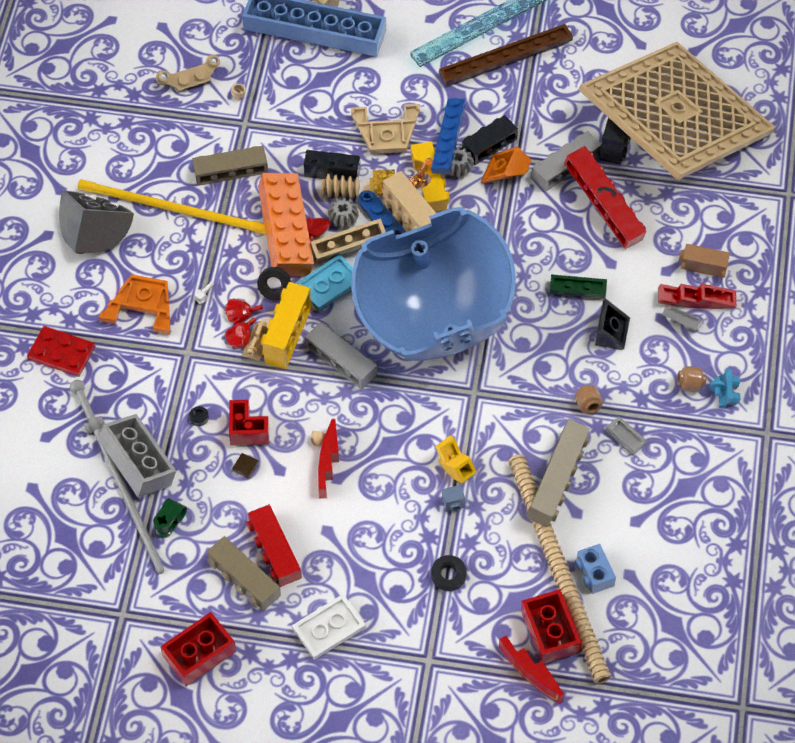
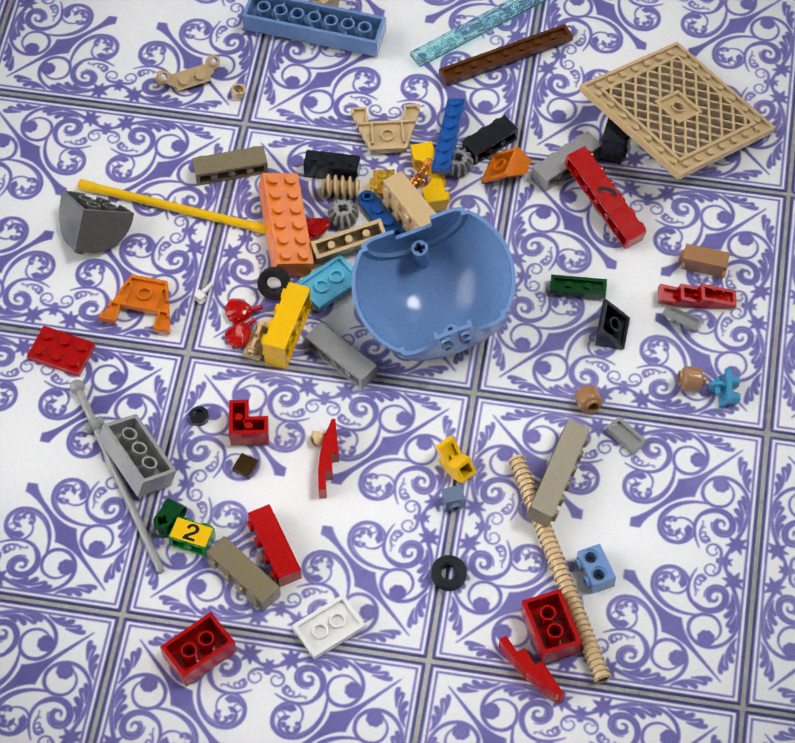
none -> brick [168,517,216,557]

